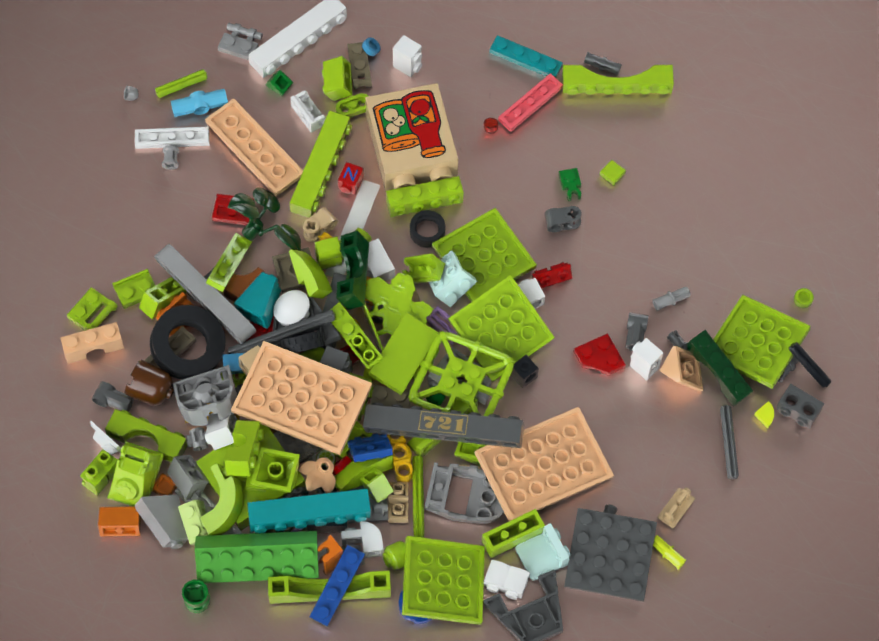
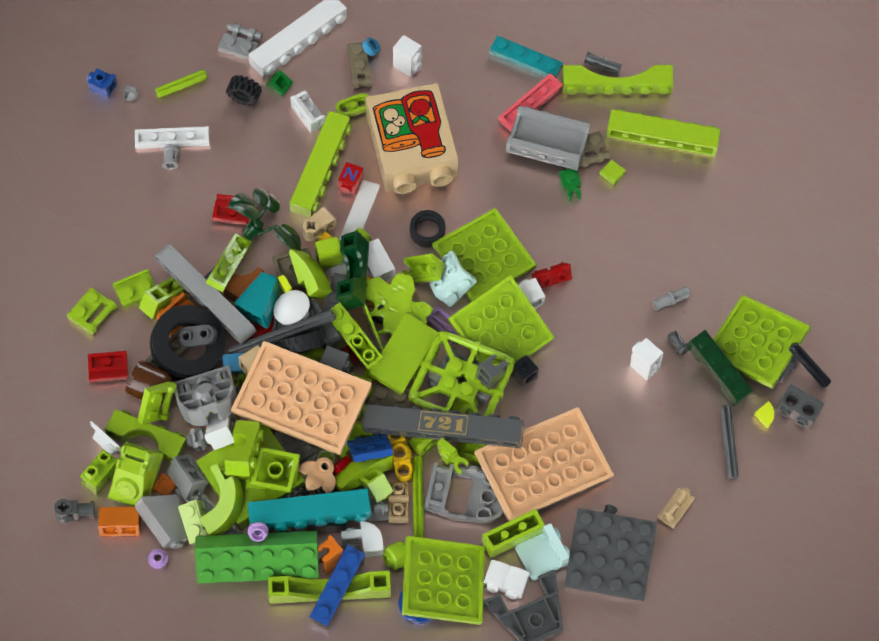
light nougat arch [60,322,124,364] -> none
dark grey piece [92,381,134,412] -> none
medium azure piece [171,89,228,117] -> none
green wheel [182,580,210,613] -> none
light nougat plate [205,98,303,197] -> none
lime brick [322,56,353,101] -> none
lime brick [386,176,464,217] -> none
green tile [426,386,446,406] -> none
clear red hinge [484,118,498,134] -> none
dark grey piece [545,206,581,232] -> none
red plate [573,333,626,375] -> none
dark grey piece [625,312,649,351] -> none
neon yellow axle [653,535,687,570] -> none
light nougat slope [660,346,703,392] -> none
lime tile [794,288,814,308] -> none
none -> dark grey connector [54,499,95,523]
none -> blue brick [87,68,117,98]
none -> red plate [88,351,128,383]
none -> lime plate [137,382,177,425]
none -> lavender plate [148,549,168,569]
none -> dark grey plate [179,325,217,347]
none -> black tyre [226,75,262,106]
none -> lavender plate [248,522,268,542]
none -> neon yellow tile [278,275,292,294]
none -> lime plate [437,438,469,475]
none -> dark grey hinge [475,355,508,390]
none -> light grey panel [506,106,590,171]
none -> dark tan plate [579,131,611,168]
none -> lime brick [606,109,721,157]

